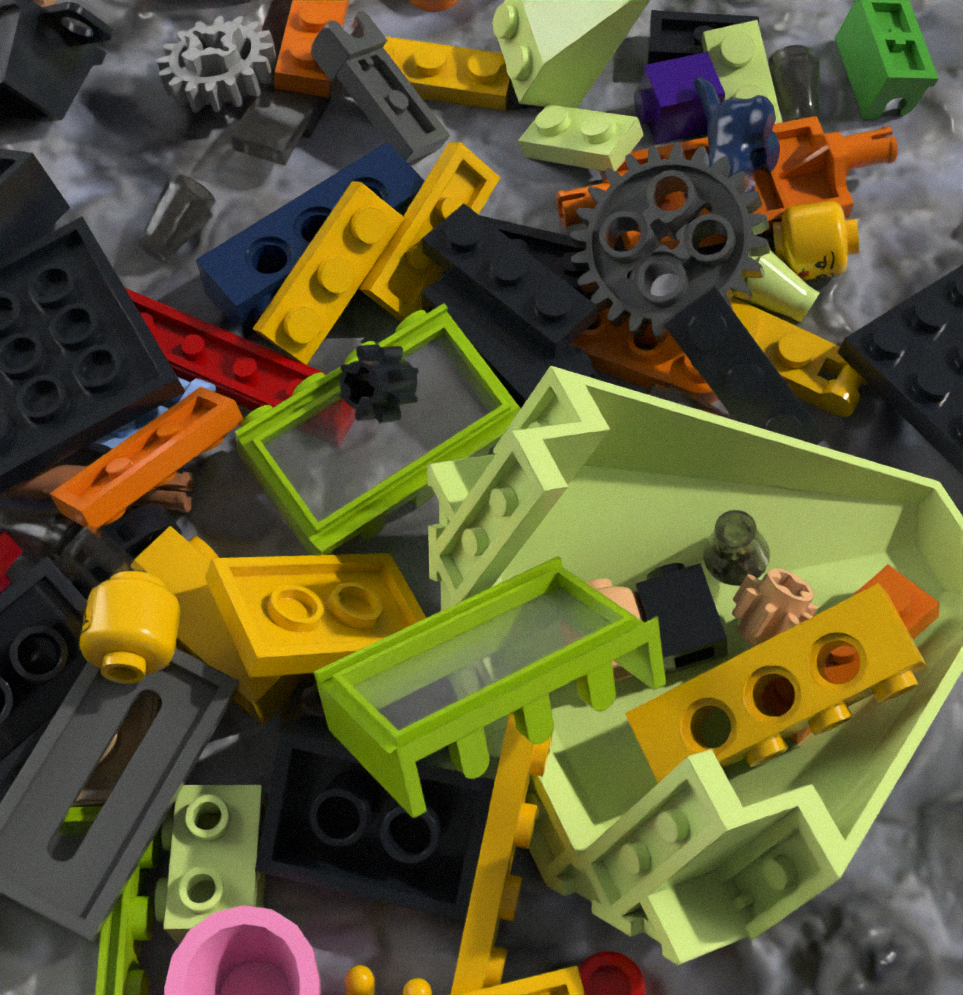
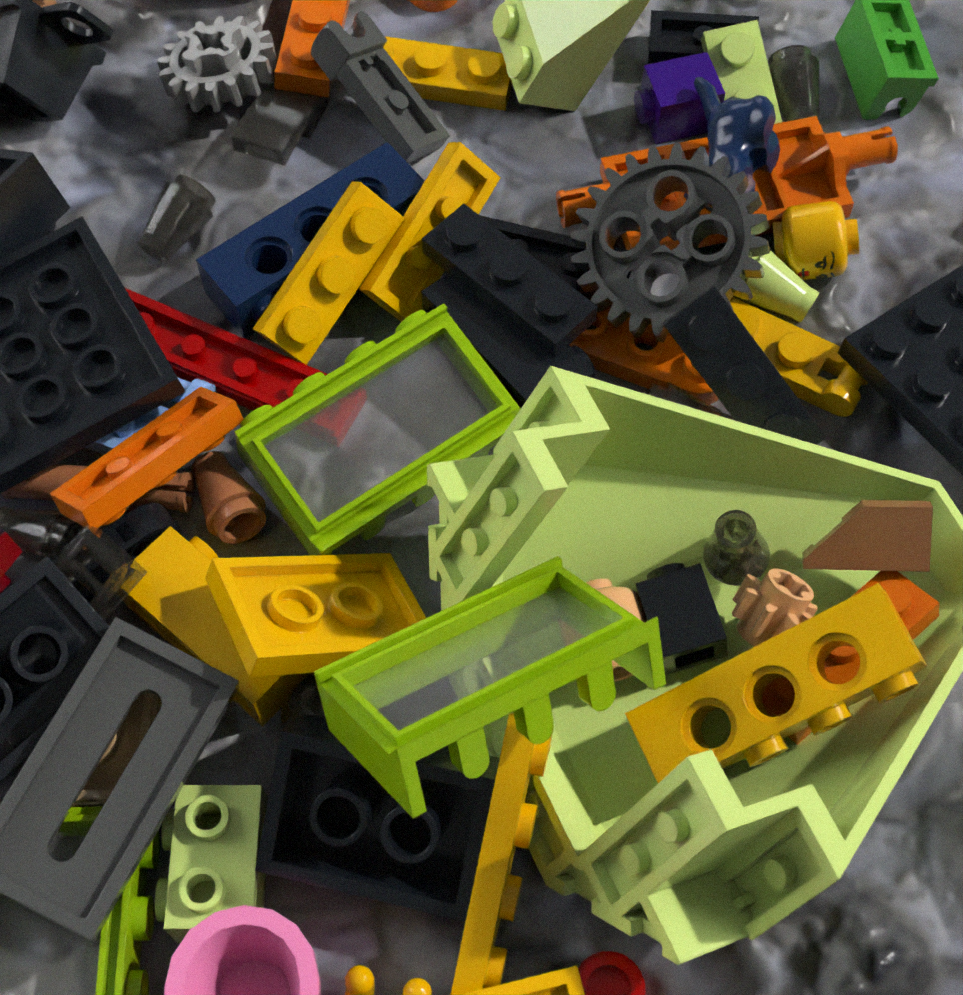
yellow head [79,571,181,684] -> none
black gear [340,344,419,423] -> none
yellowish green plate [518,104,644,171] -> none
none -> nougat cone [191,451,266,544]
none -> medium nougat tile [802,500,933,572]

